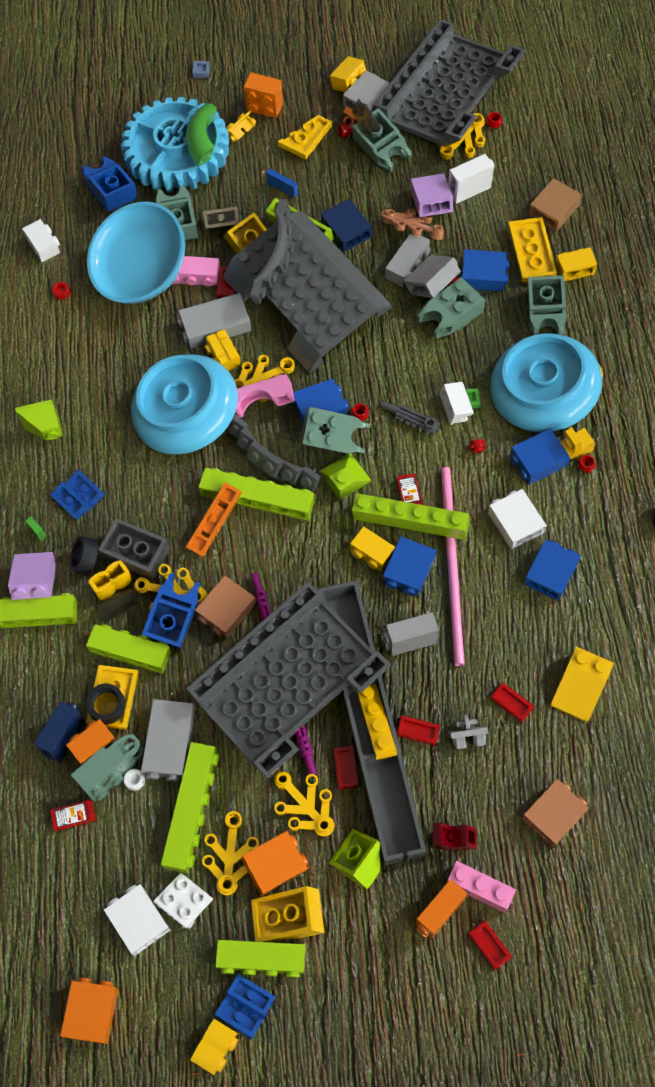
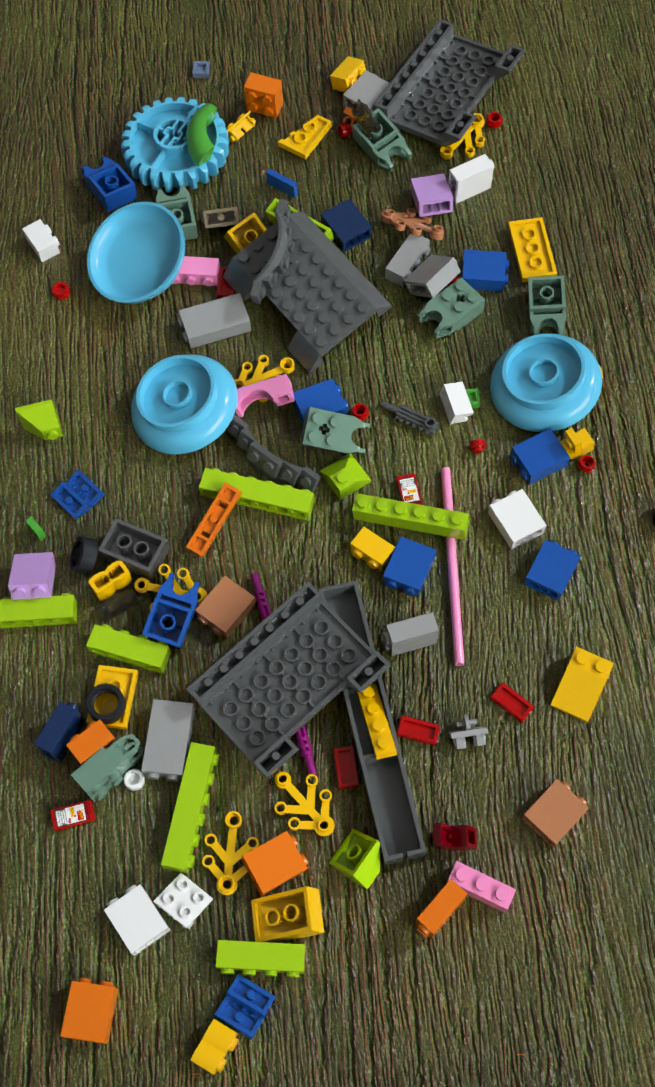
yellow brick [204,329,241,371] -> none
red tile [468,920,512,971] -> none
medium nougat brick [528,178,582,232] -> none
yellow brick [555,247,597,282] -> none

